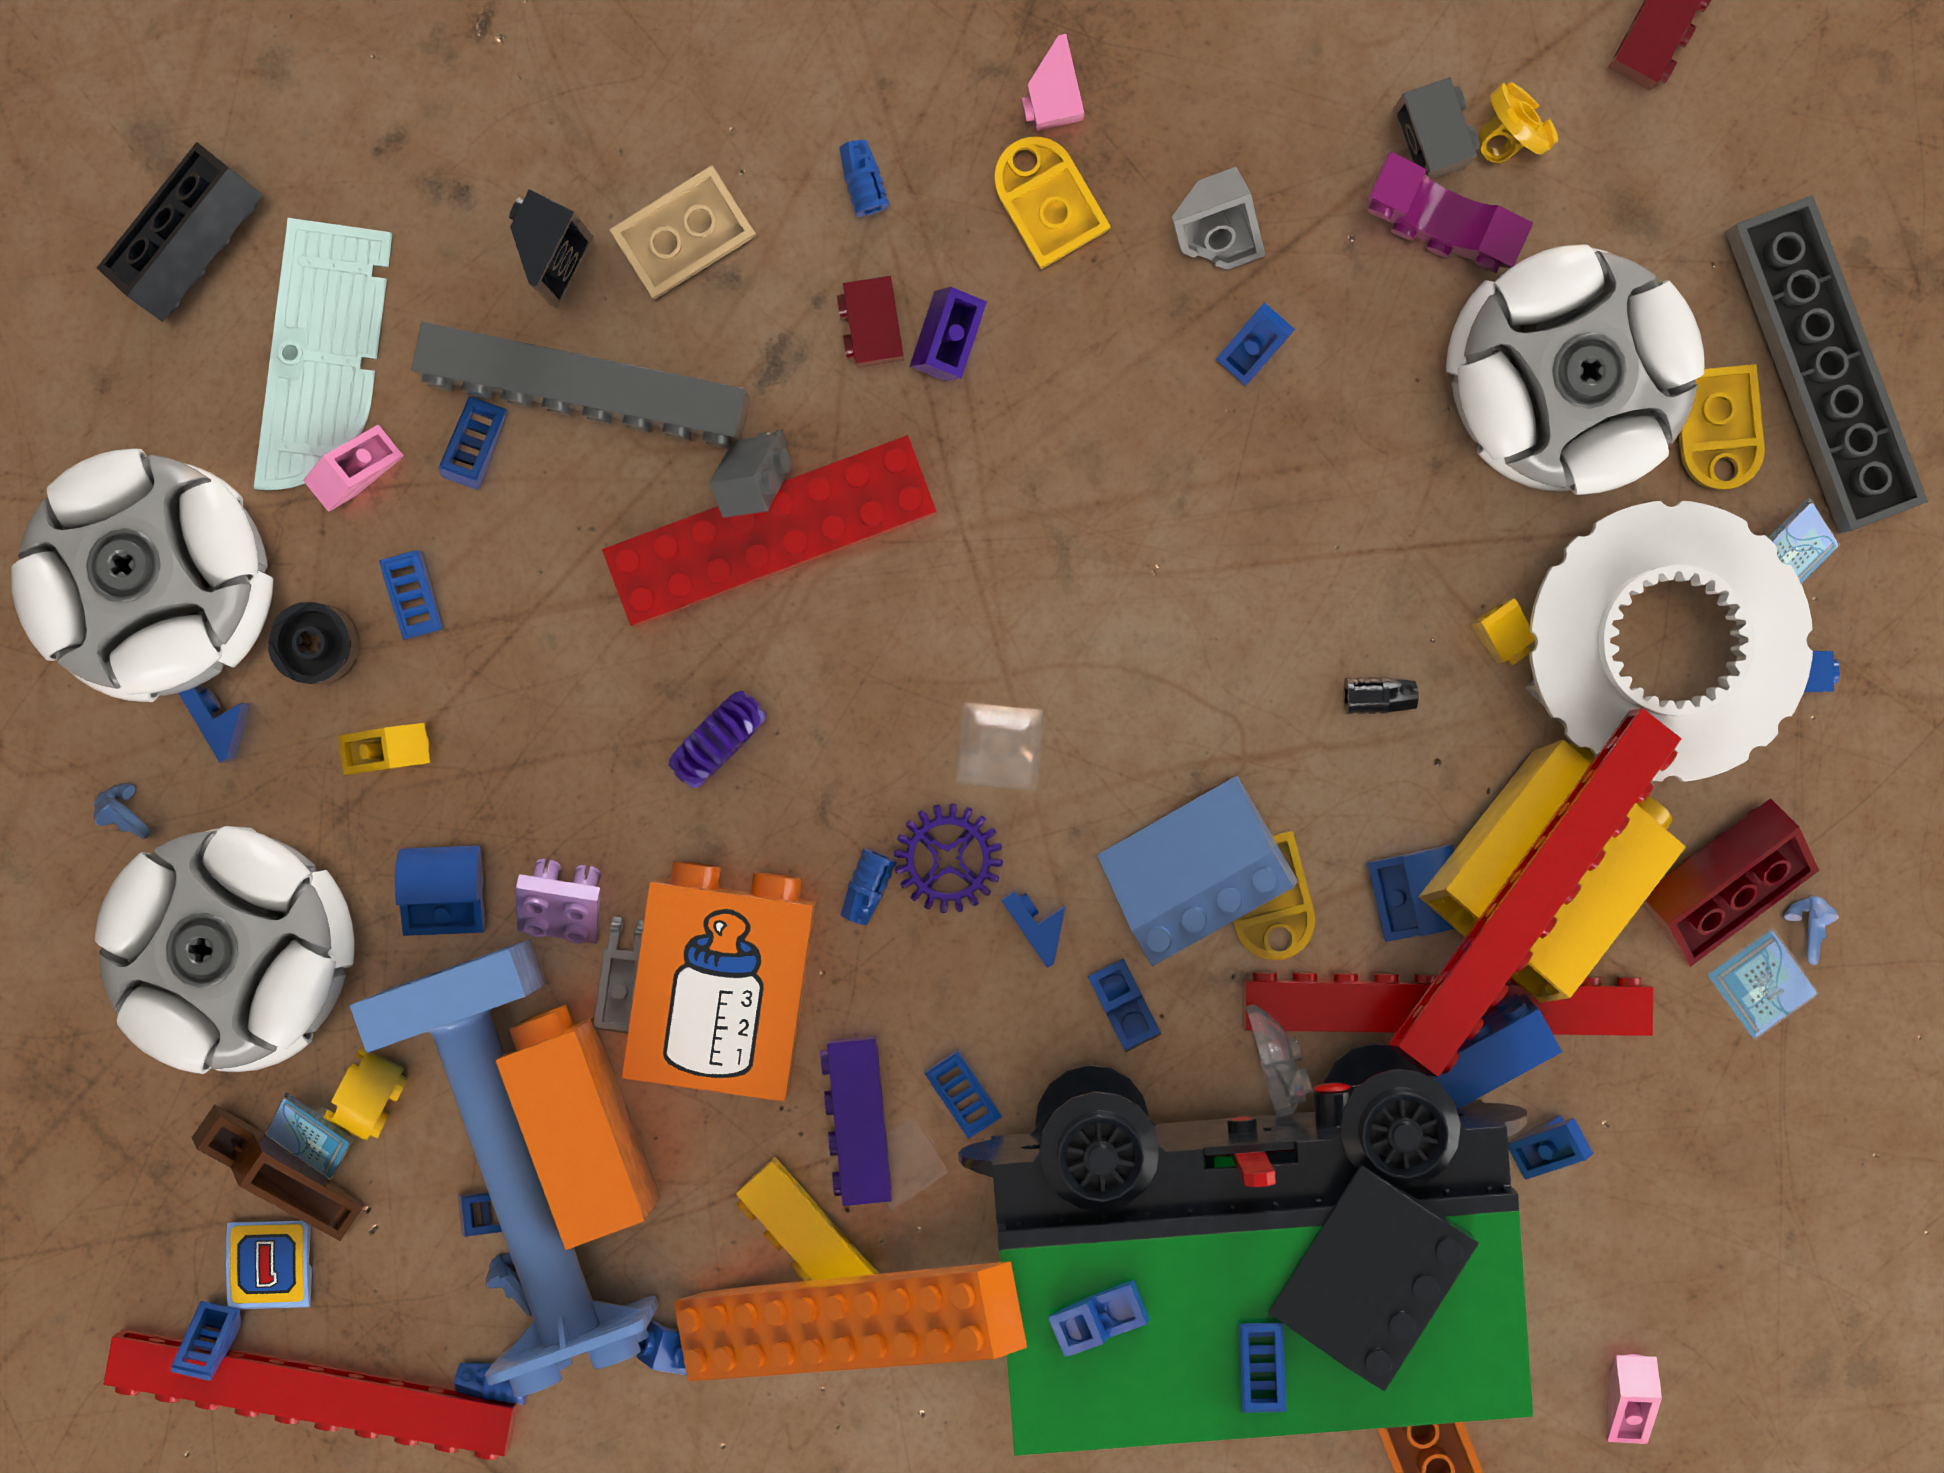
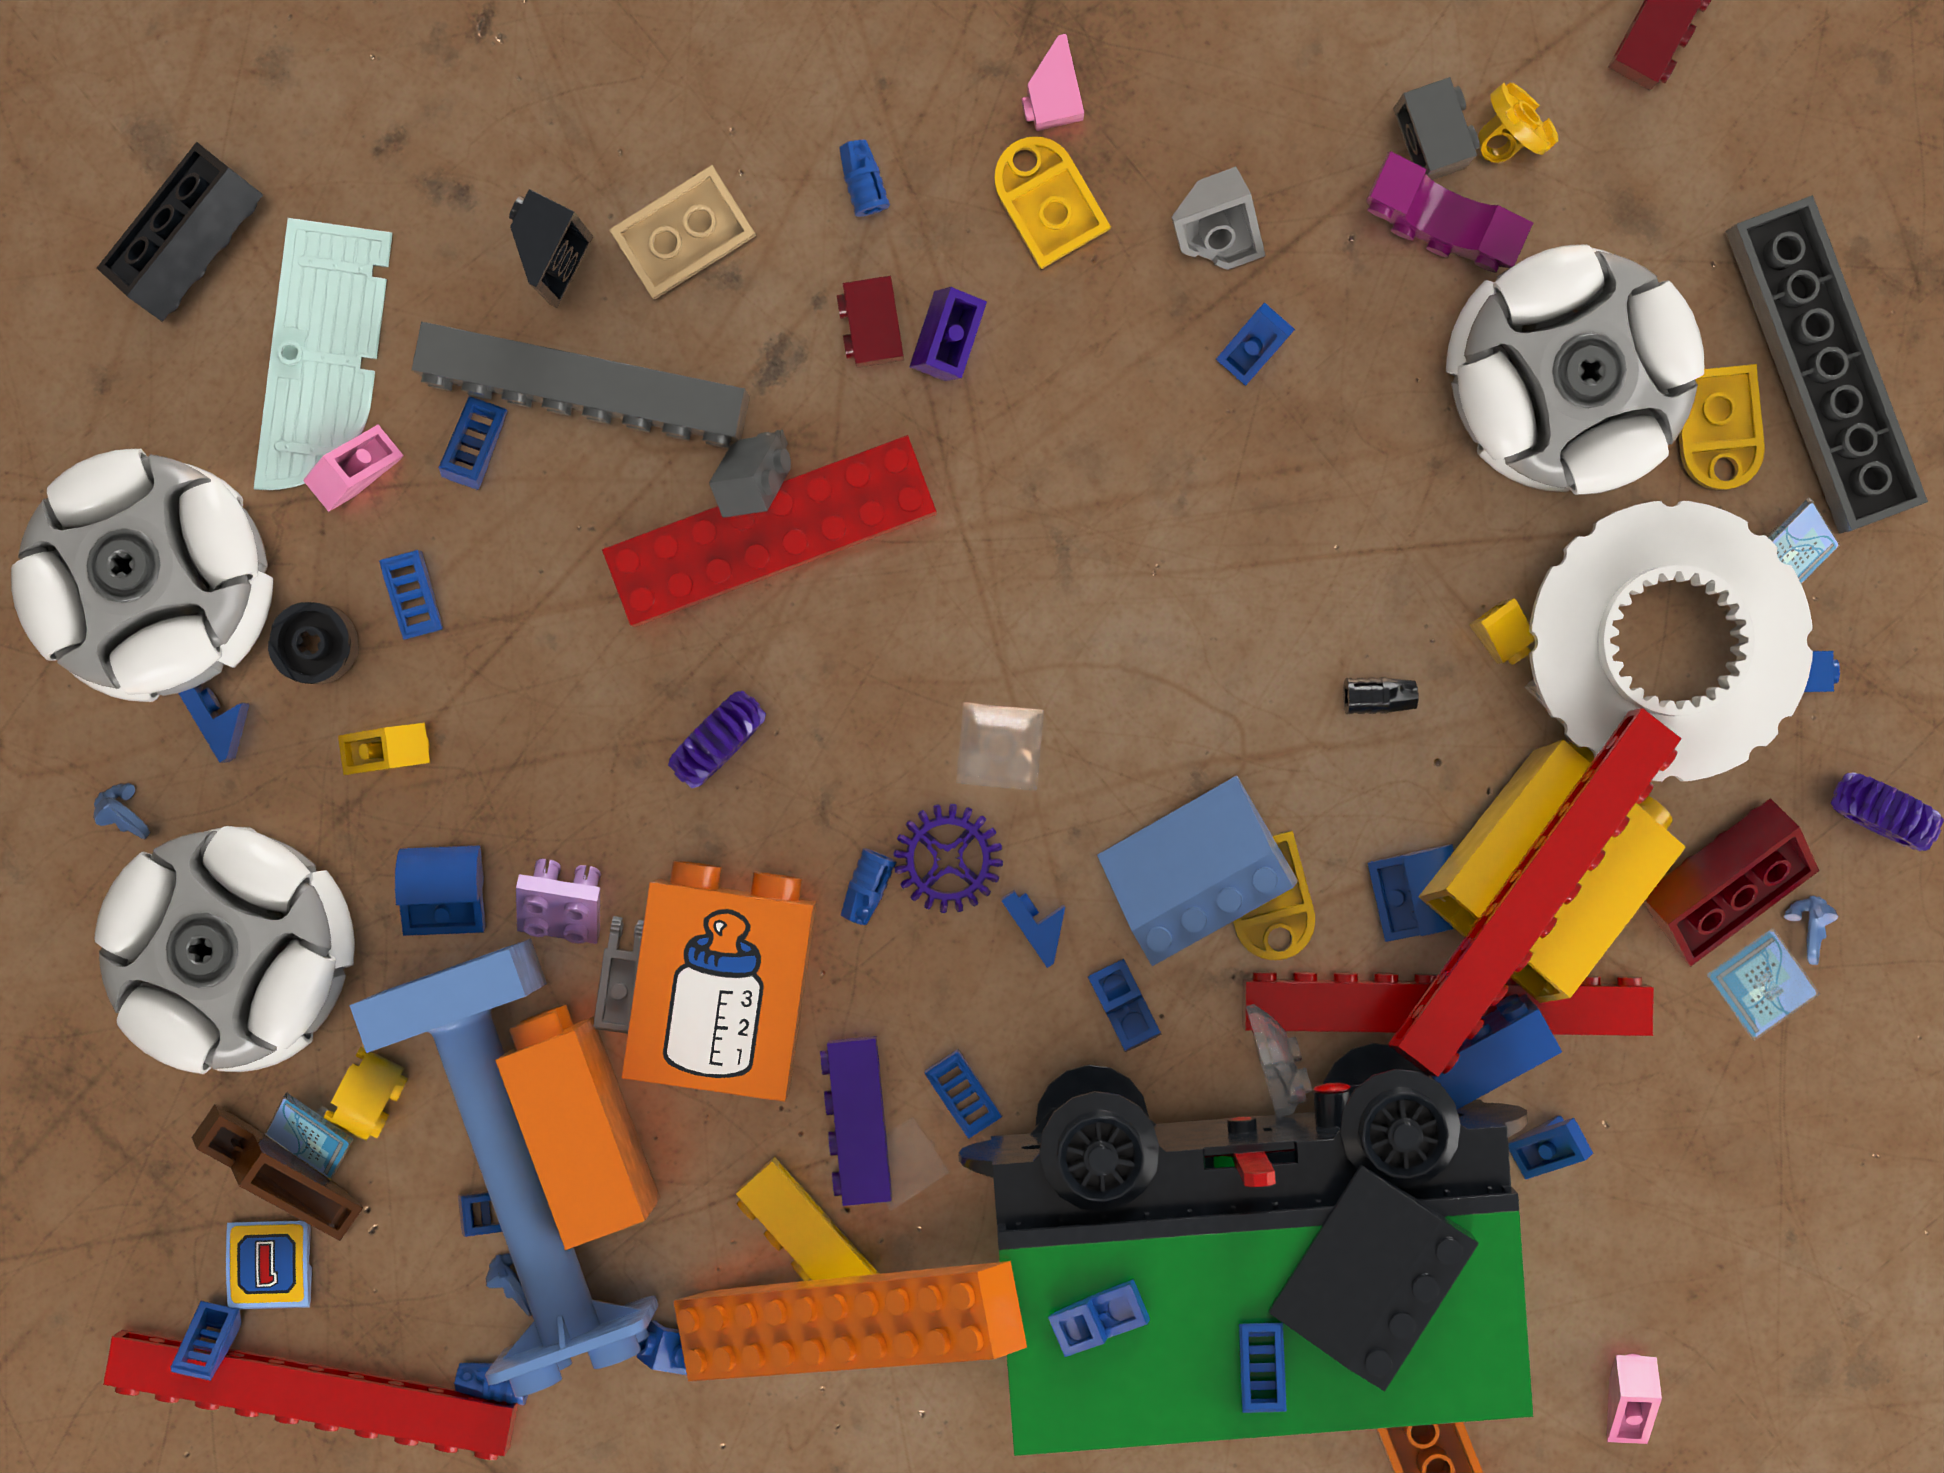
none -> dark purple gear [1831,772,1944,851]

